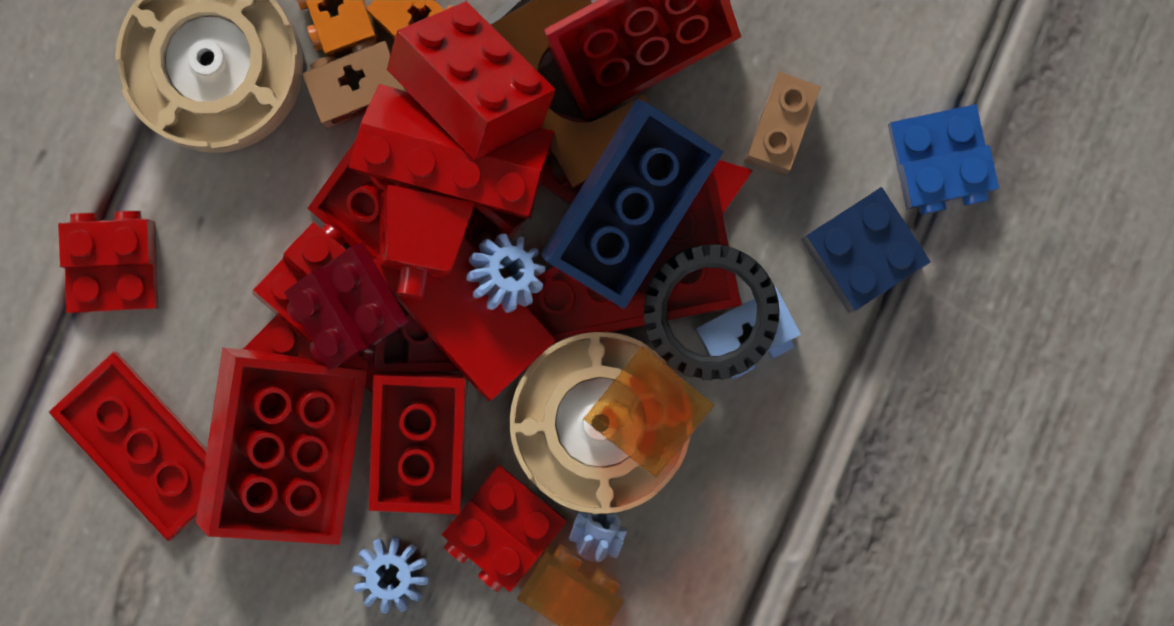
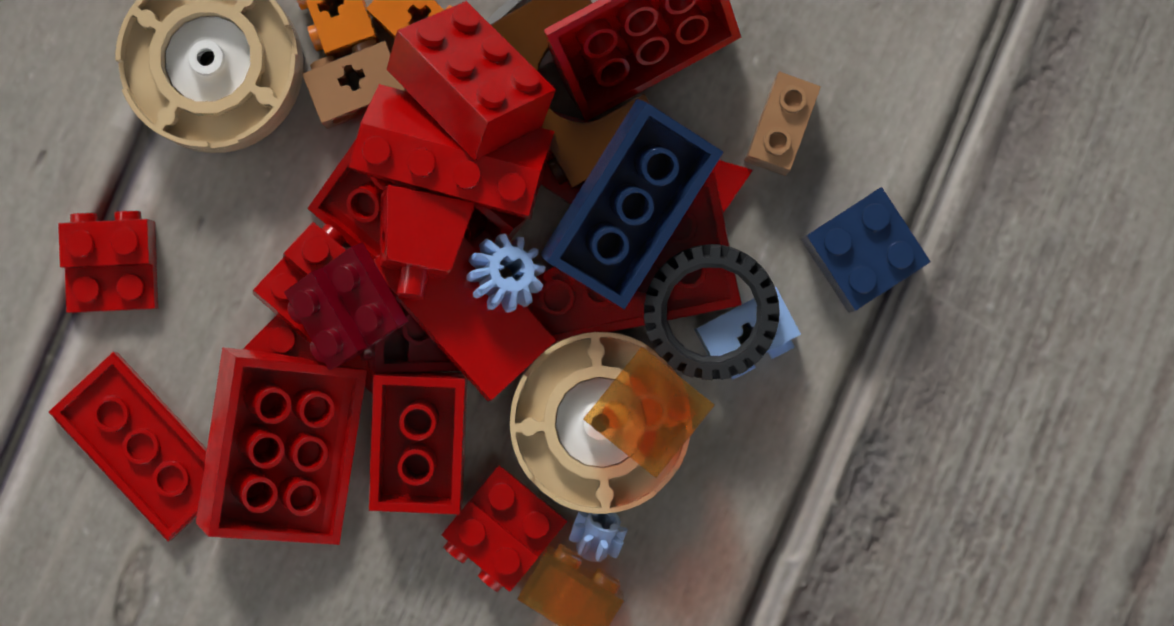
light blue gear [352,537,429,614] -> none
blue plate [888,104,999,215] -> none

